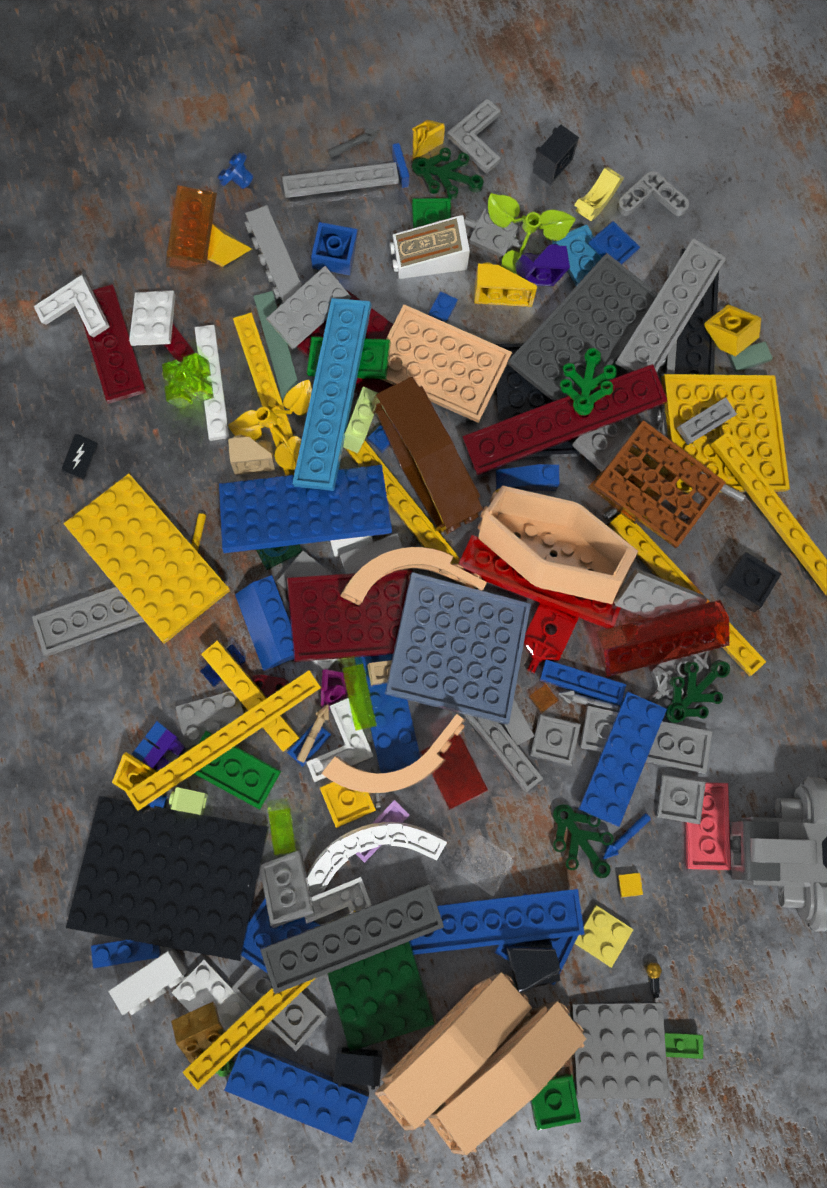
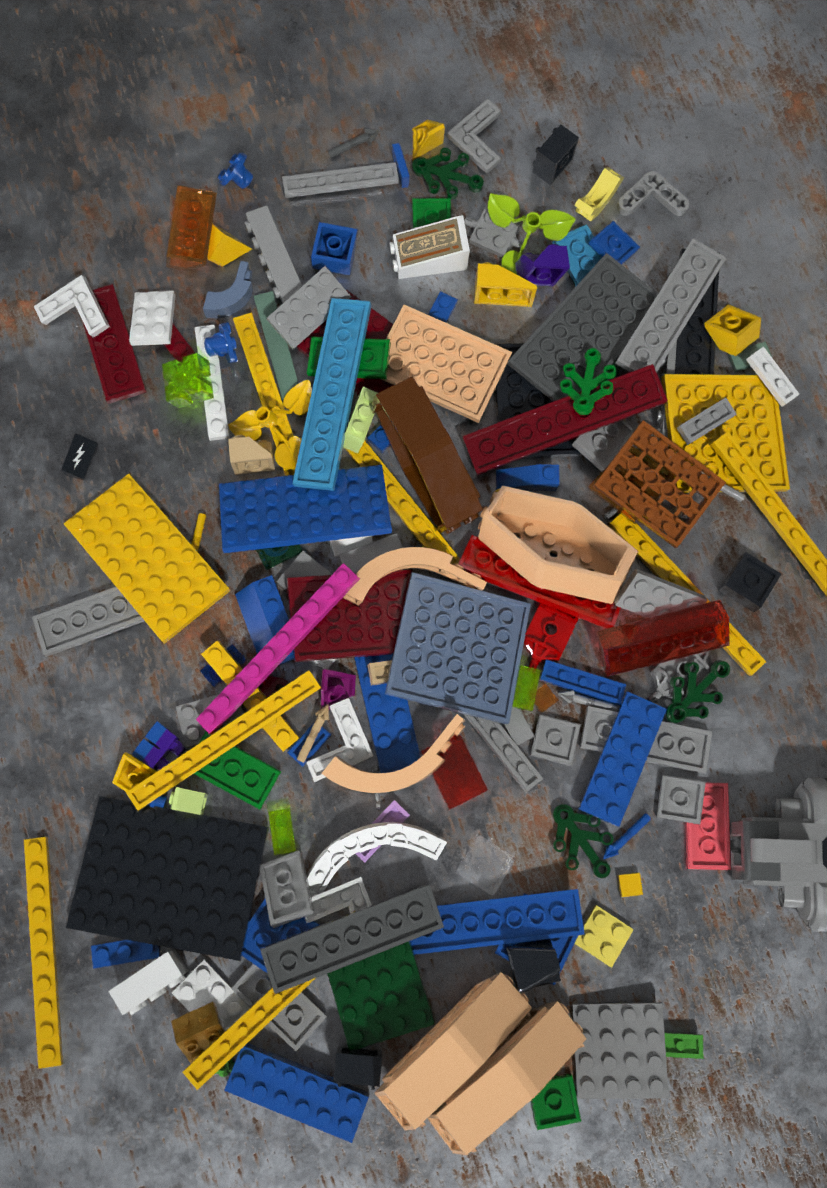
yellow plate [320,782,376,828] -> none
clear neon green plate [342,664,377,731] -> none
piece [646,963,662,998] -> none
none -> yellow plate [24,837,63,1069]
none -> dark pink plate [196,563,360,735]
none -> sand blue arch [203,261,253,318]
none -> blue plate [204,322,237,364]
none -> clear neon green plate [512,665,541,712]
none -> white plate [746,347,799,407]

